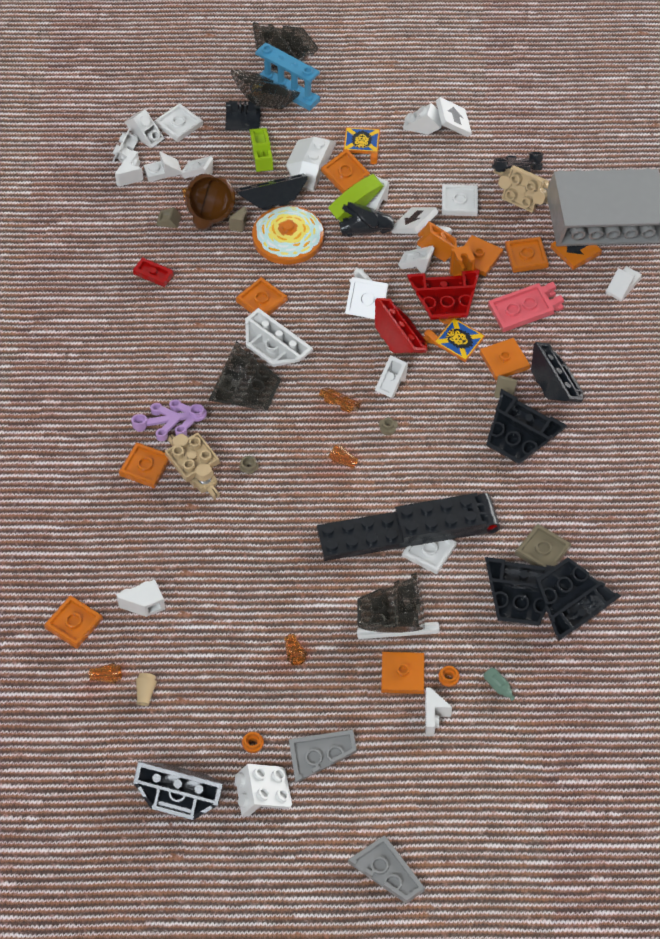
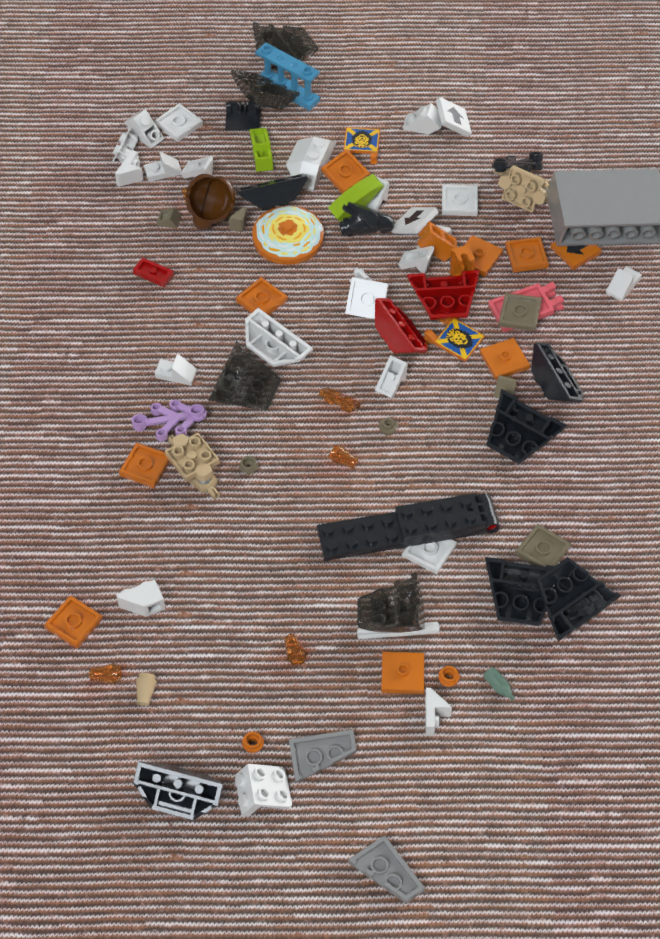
none -> white slope [155,354,197,386]
none -> dark tan tile [498,293,542,331]

